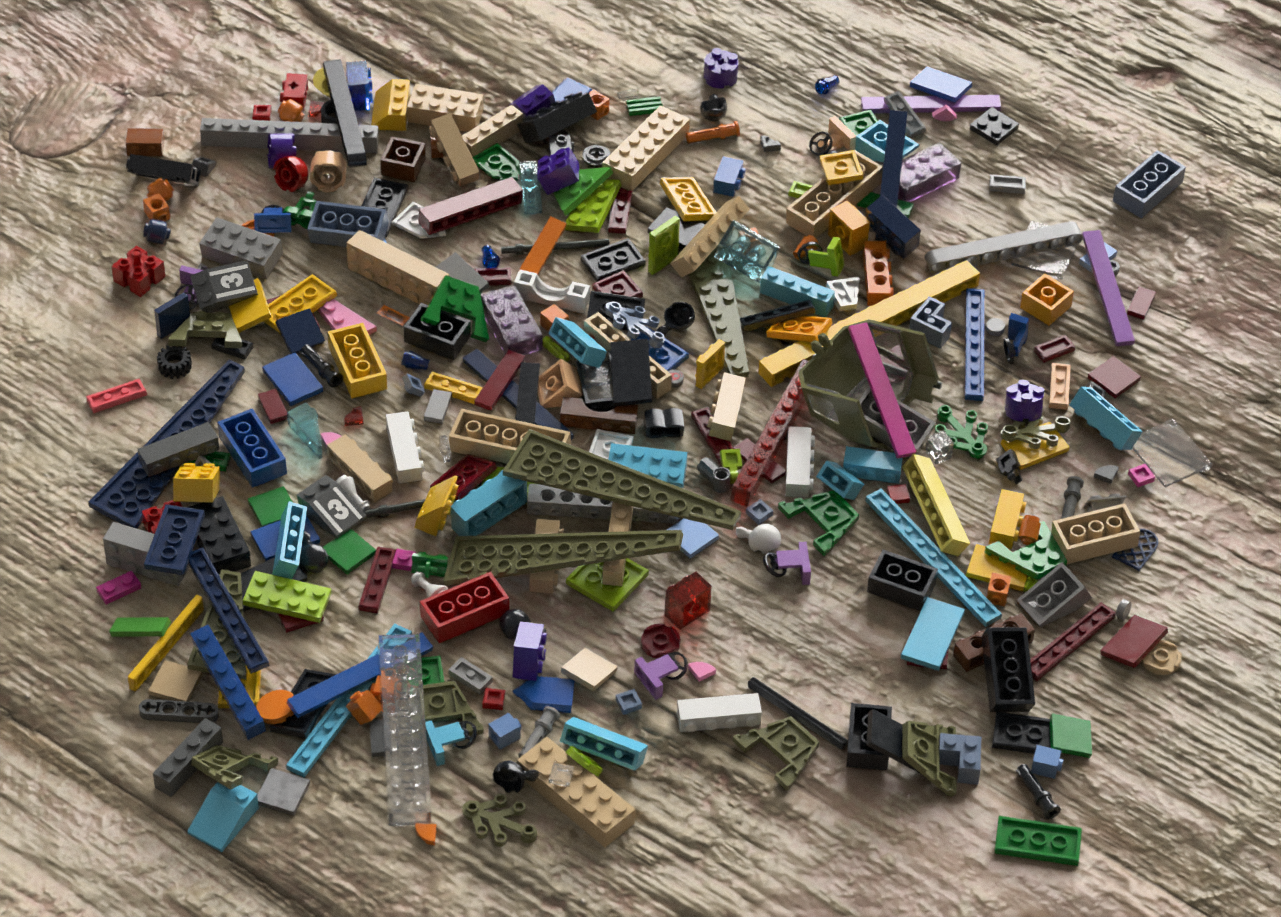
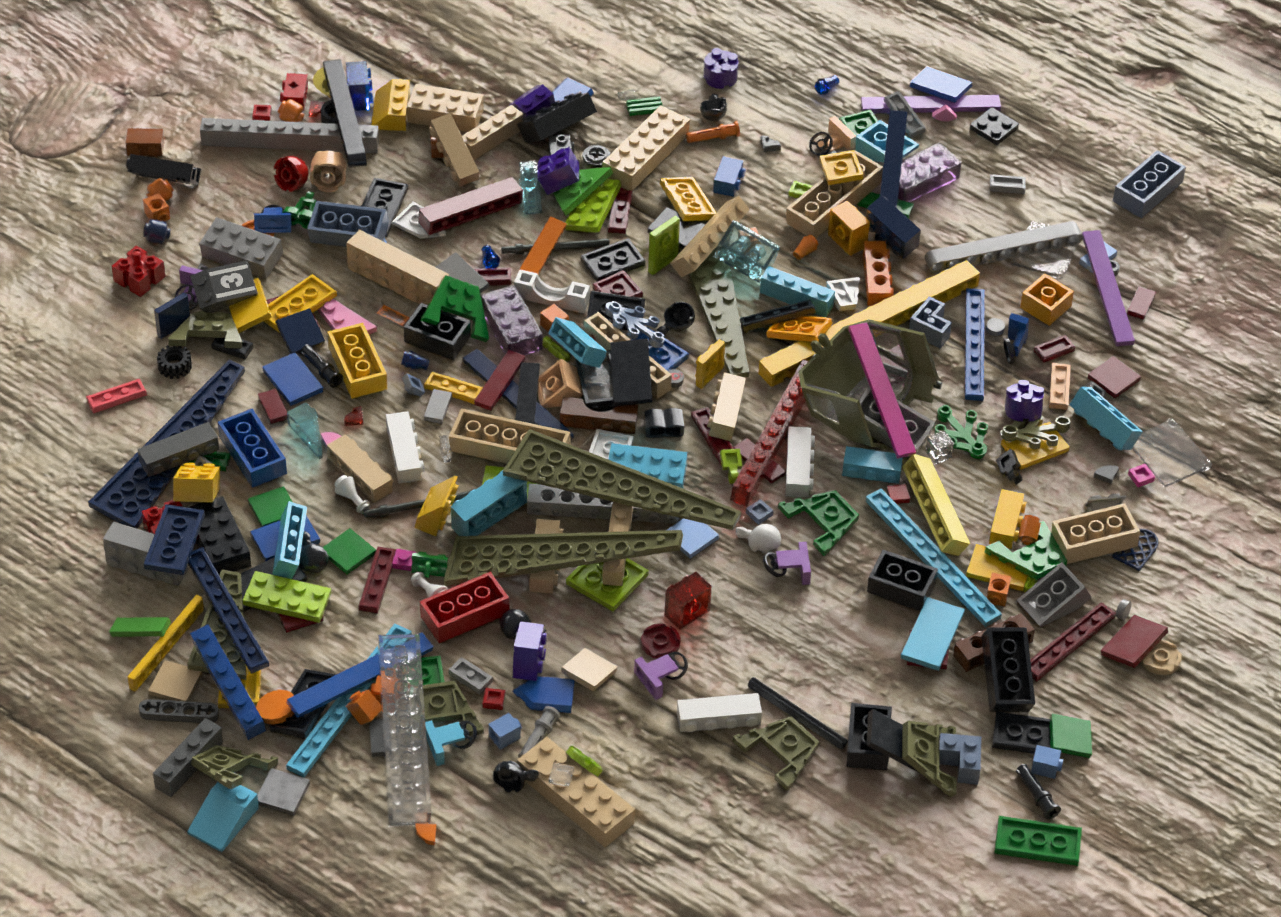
dark pink plate [96,570,141,605] -> none
flat silver slope [192,156,216,177] -> none
dark purple brick [267,133,297,168] -> none
dark grey slope [297,475,367,539] -> none
reddish brown brick [380,136,426,182] -> none
dark red tile [430,454,497,500] -> none
olive plant [462,794,537,847] -> none
green tile [472,143,520,181] -> none
medium azure brick [560,717,648,771] -> none
orange brick [589,90,610,121] -> none
sand blue plate [615,689,642,715] -> none
bright pink tile [688,662,716,682] -> none
dark grey piece [697,457,730,493] -> none
lime piece [798,237,845,277] -> none
medium azure brick [816,461,864,500] -> none
dark grey pin [1061,476,1084,519] -> none

